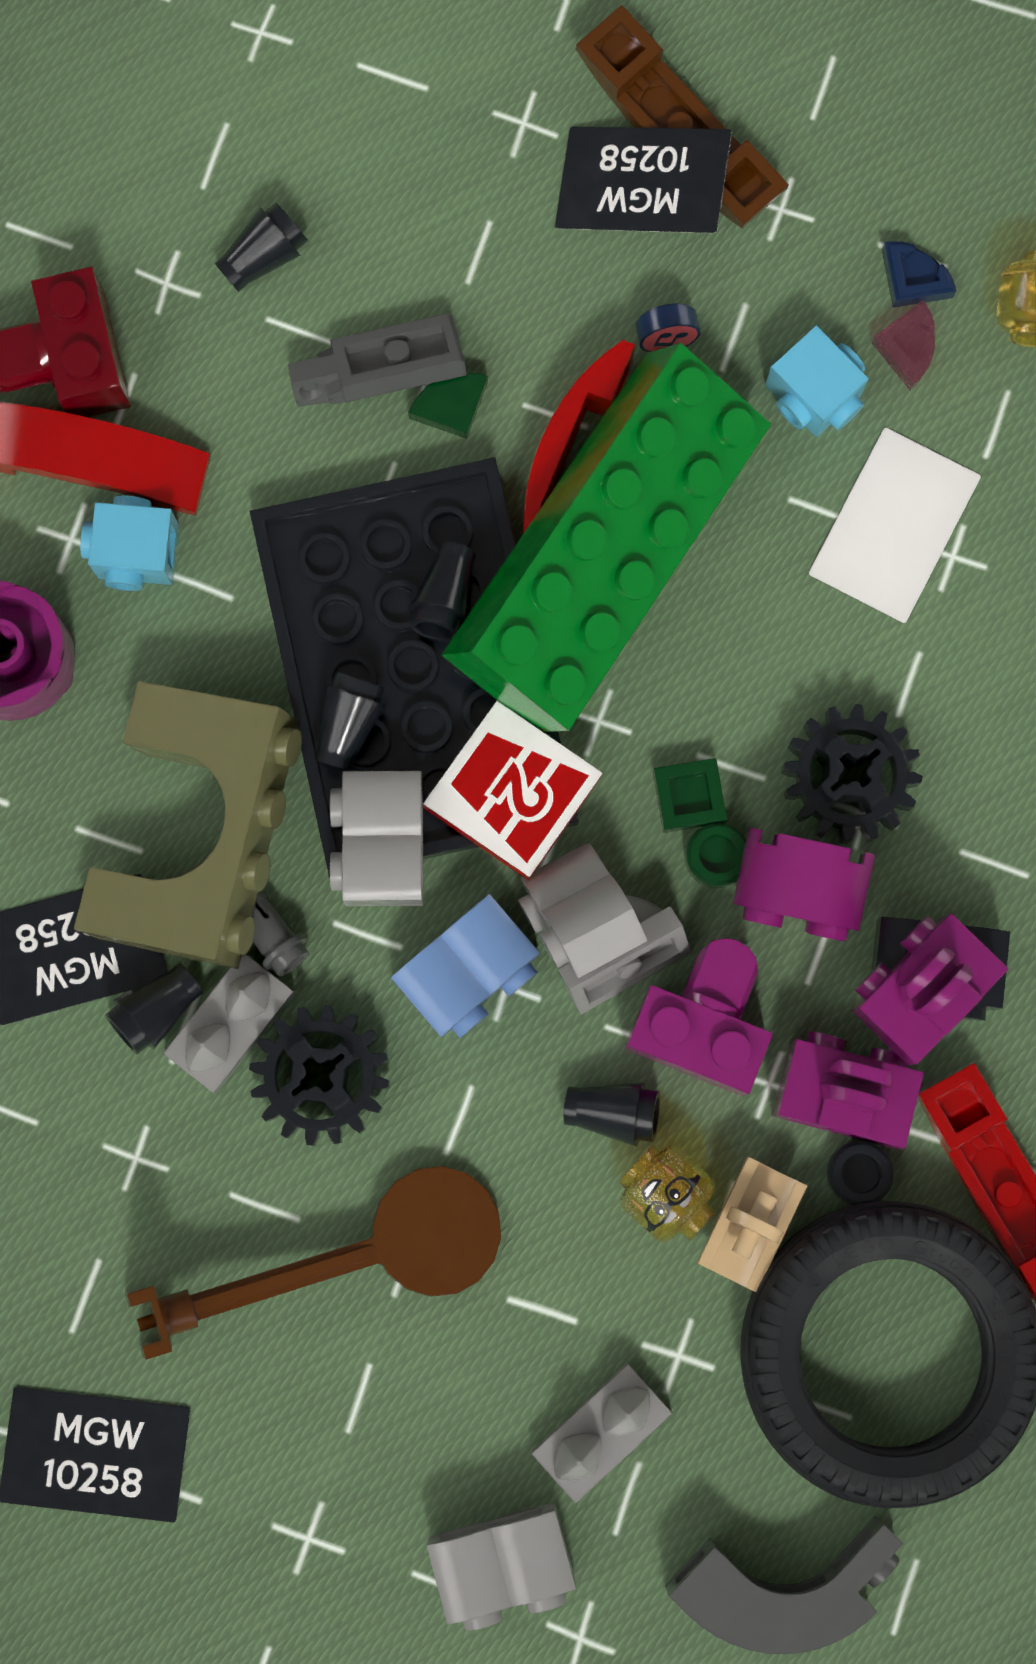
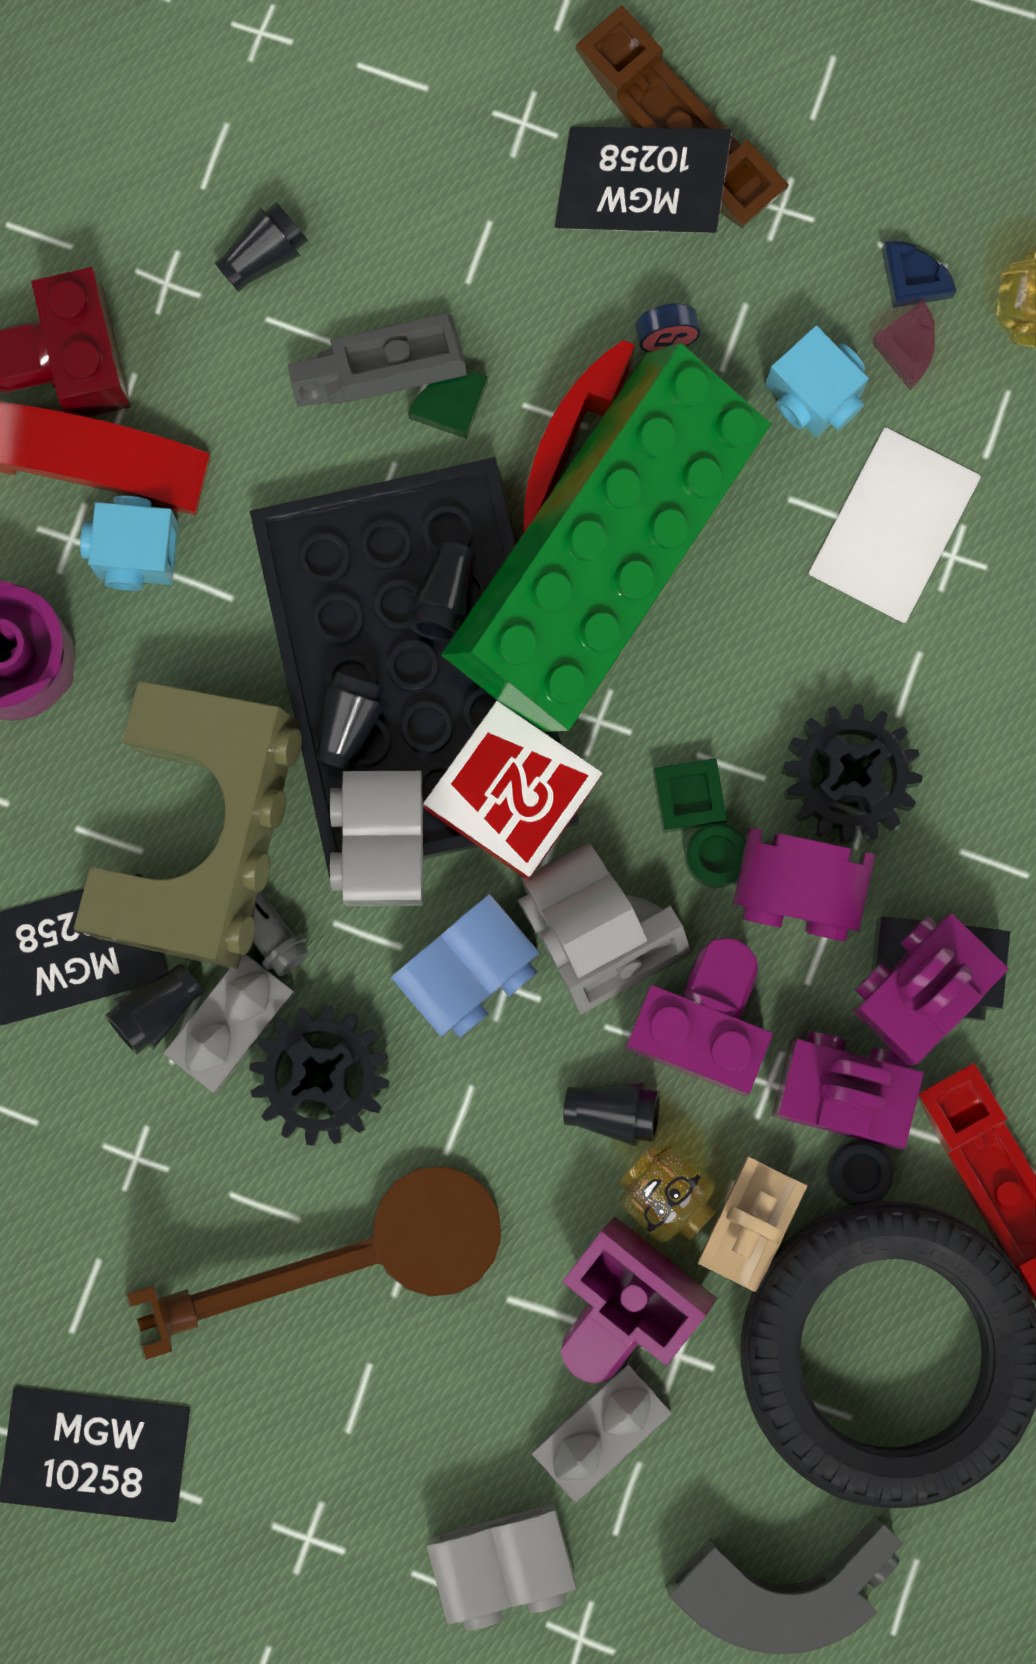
none -> magenta brick [561,1216,717,1383]

